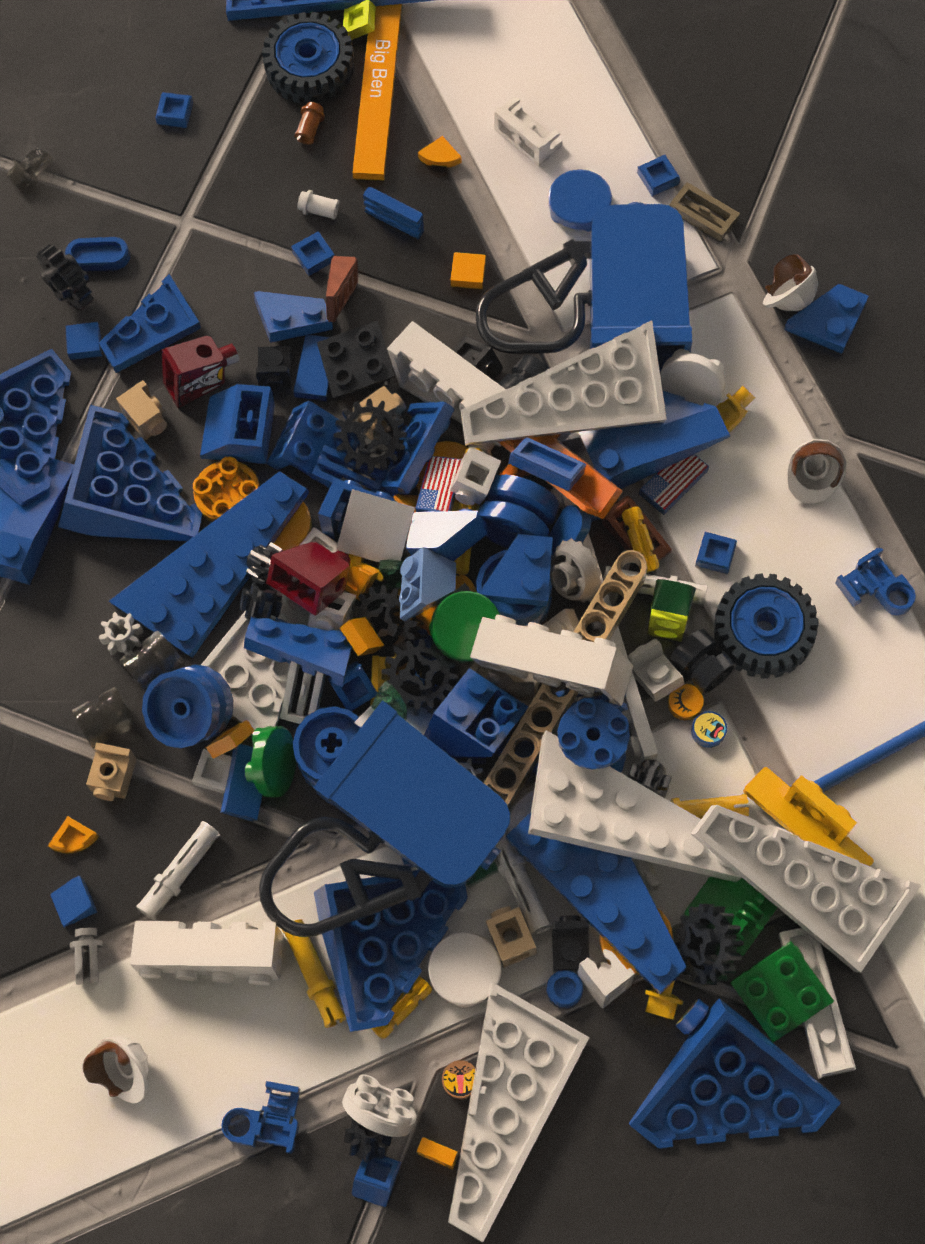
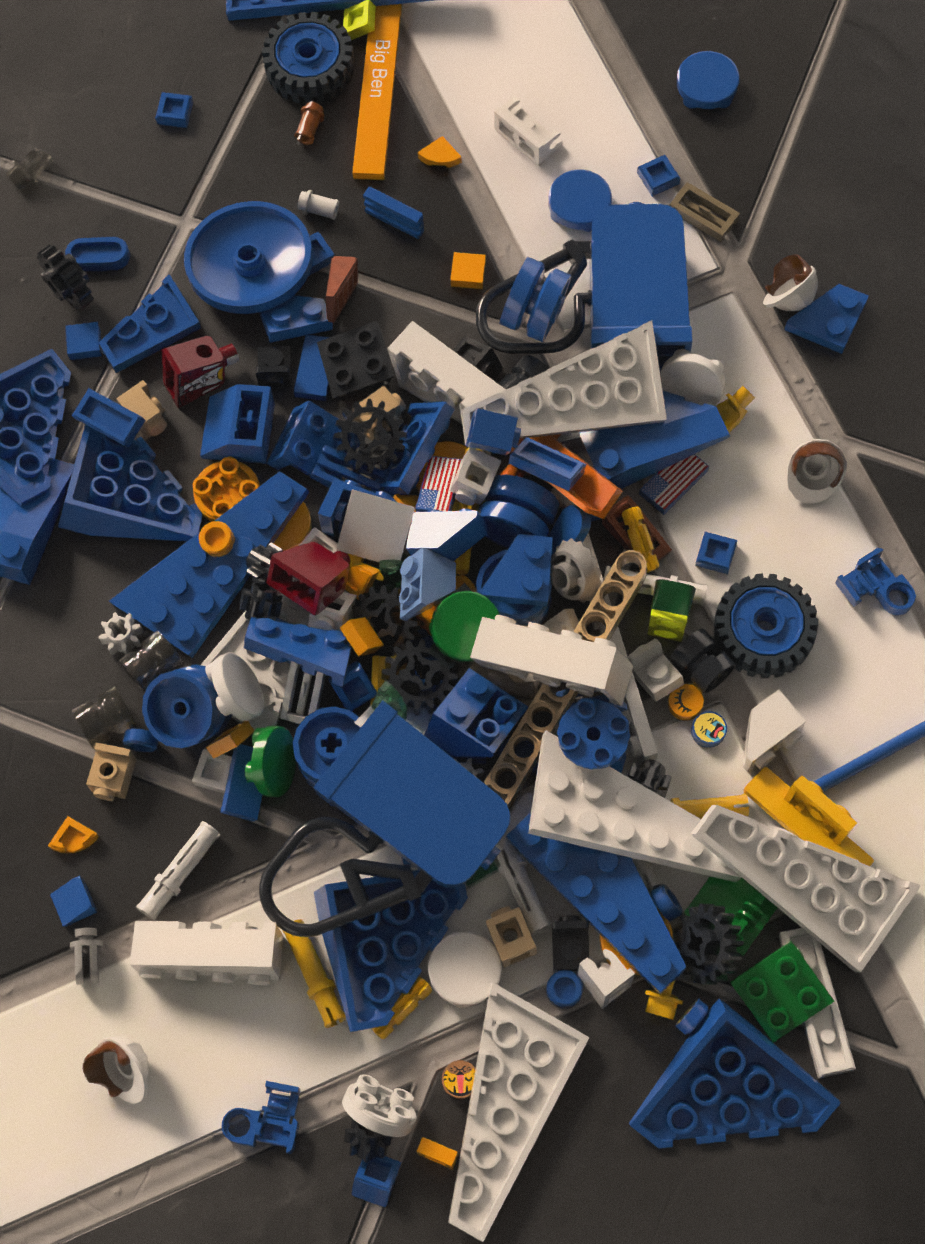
none -> blue tile [72,388,146,449]
none -> blue tile [123,729,159,752]
none -> blue dish [184,201,313,314]
none -> light orange tile [199,521,235,557]
none -> white tile [205,652,264,721]
none -> blue brick [466,408,521,456]
none -> blue wheel [499,257,571,343]
none -> blue tile [651,884,683,922]
none -> blue tile [677,51,739,109]
none -> white slope [743,689,806,772]

